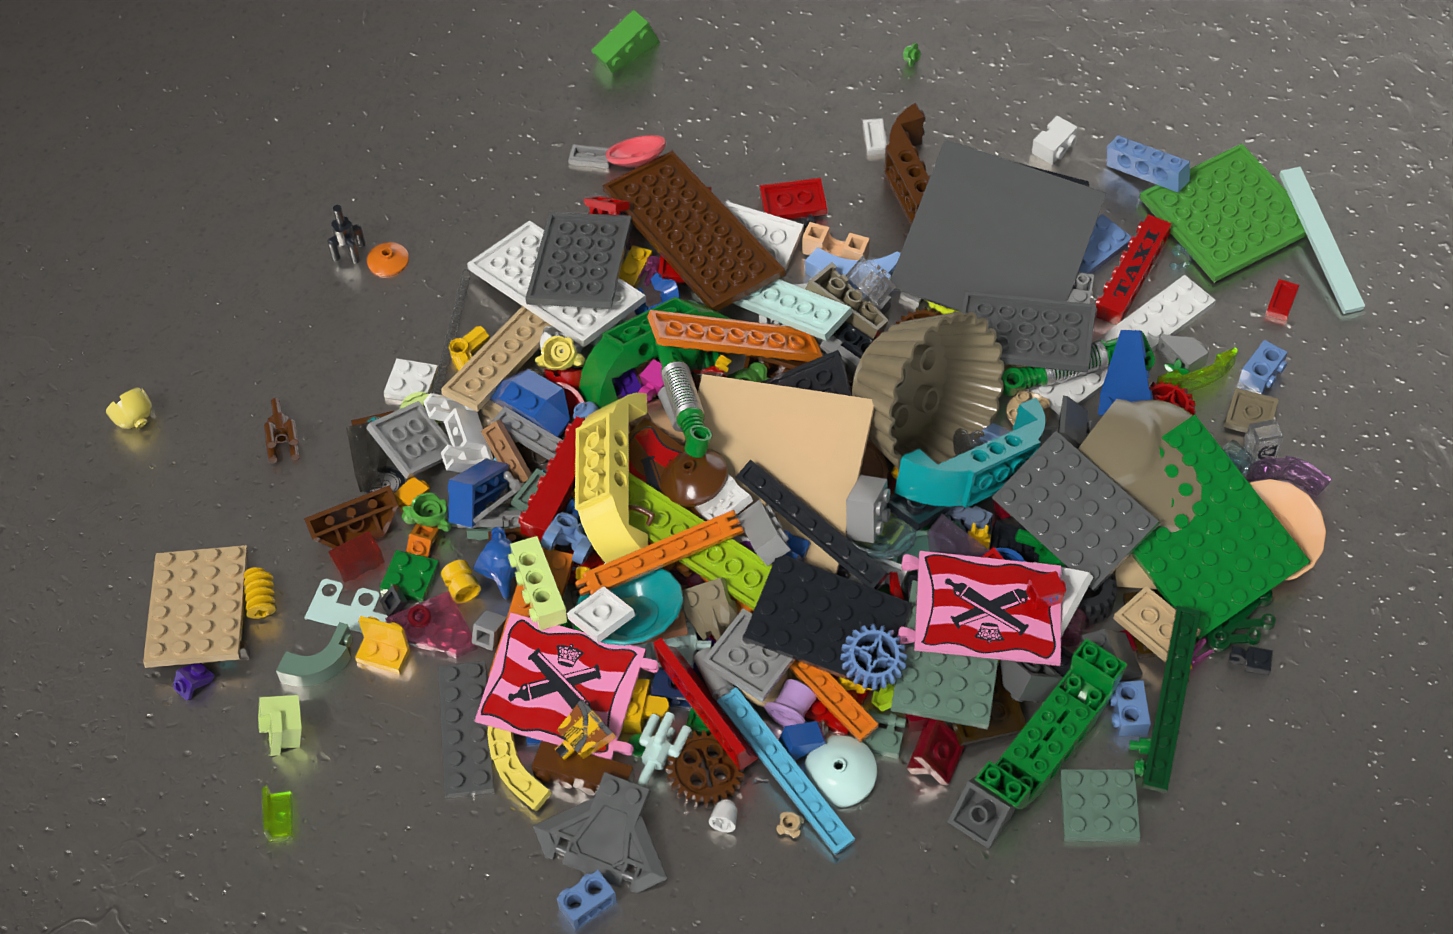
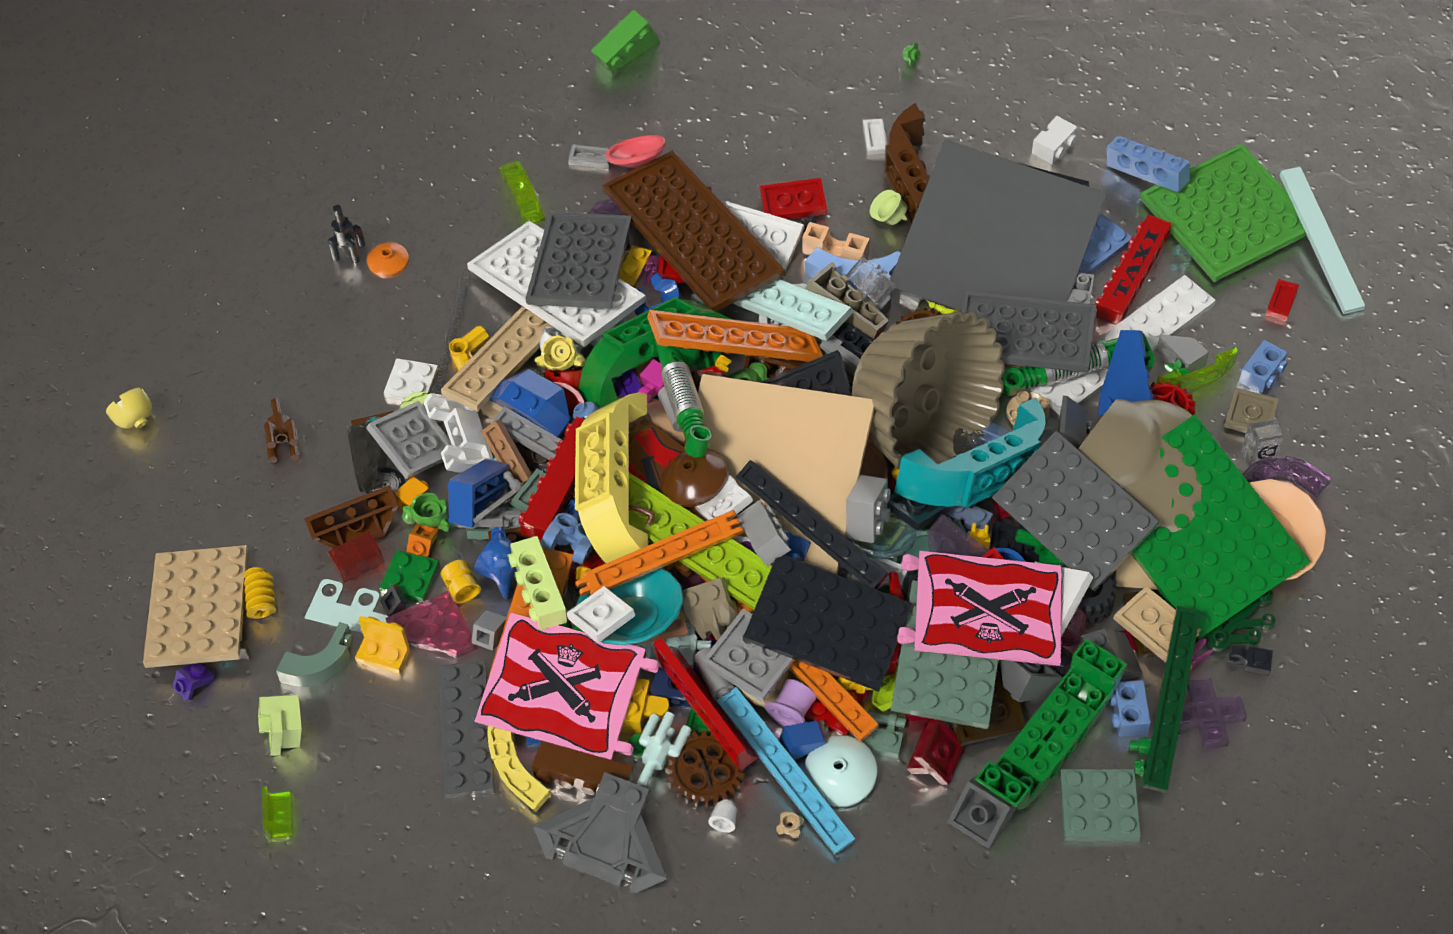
dark red plate [408,605,431,628] -> none
torso [555,699,616,760] -> none
medium blue brick [556,870,617,931] -> none
red plate [584,196,629,215] -> none
medium blue gear [840,624,907,690] -> none
red brick [1026,571,1066,610] -> none
clear light blue slope [1222,440,1252,476] -> none
none -> clear neon green slope [499,160,545,224]
none -> yellowish green piece [870,190,907,225]
none -> clear purple plate [1179,678,1247,749]

